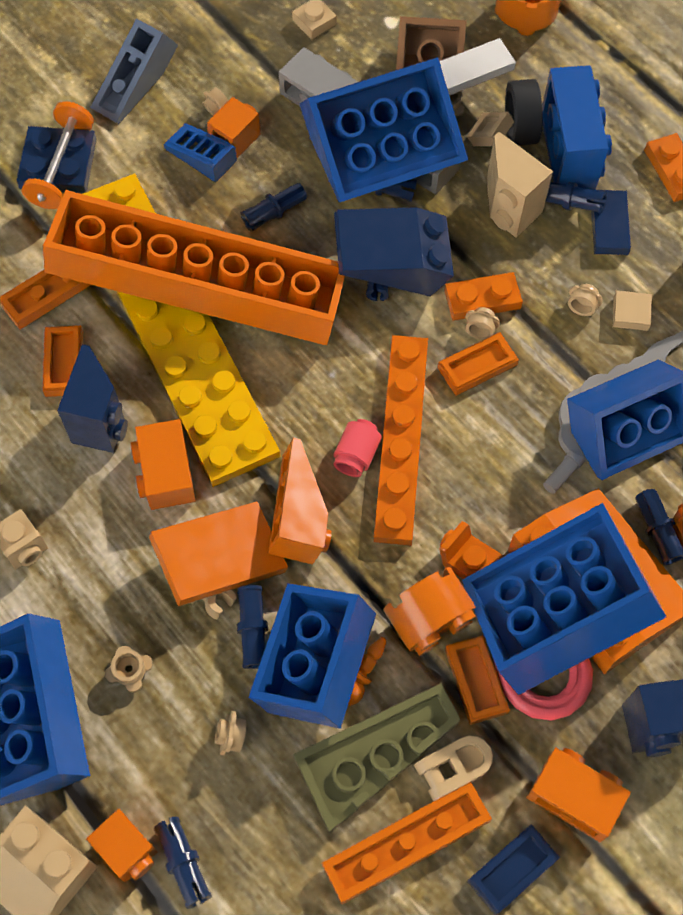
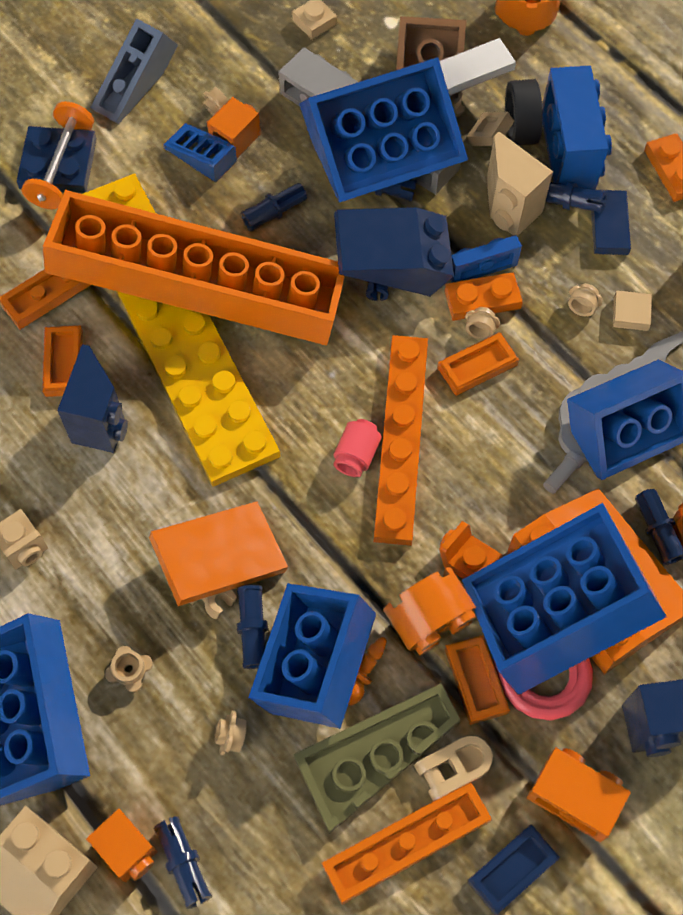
orange brick [131,419,196,510] -> none
orange slope [268,437,332,565] -> none
none -> blue plate [450,235,522,282]

